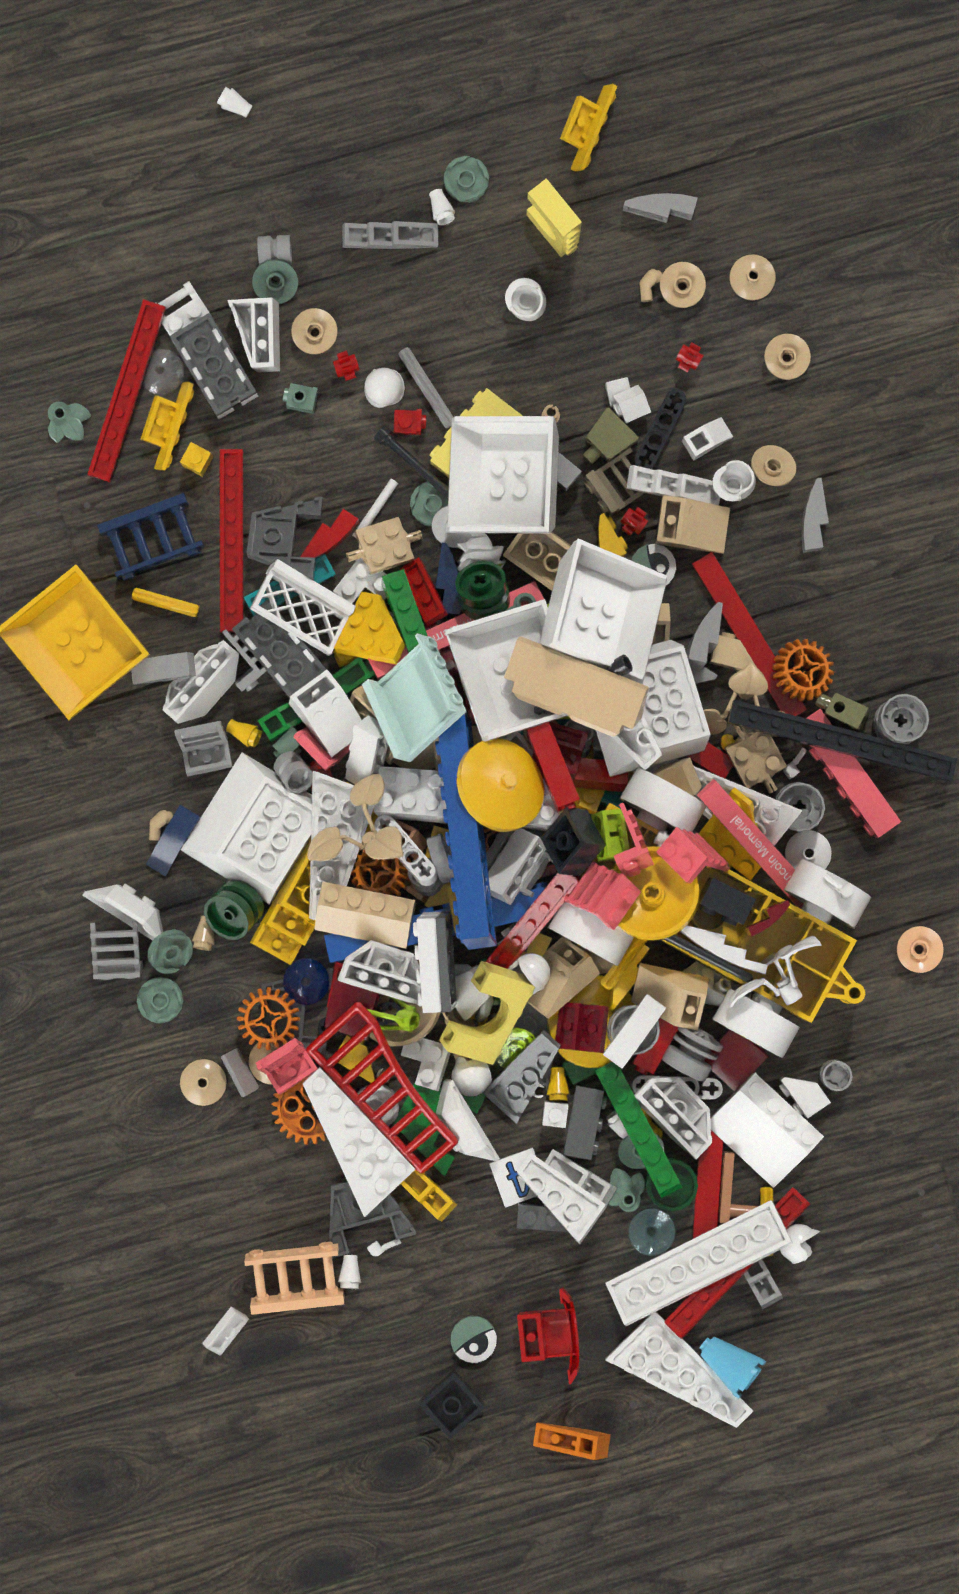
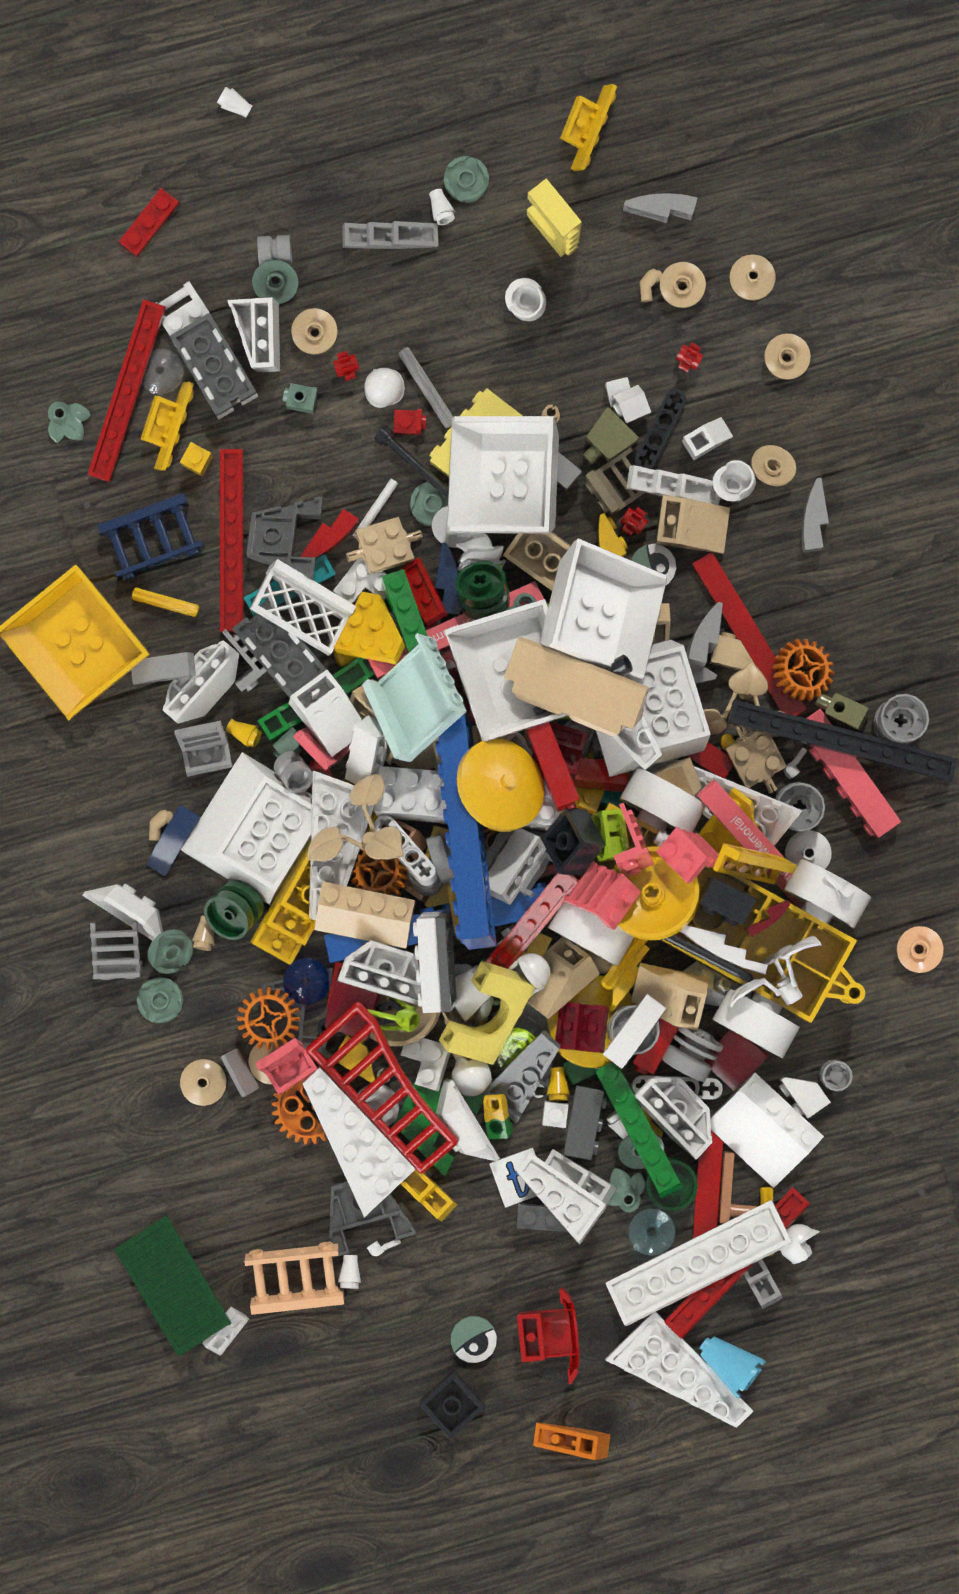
none -> dark green window [114,1215,232,1357]
none -> red plate [119,188,180,257]
none -> leg [483,1094,514,1140]
none -> yellow fence [713,843,797,884]

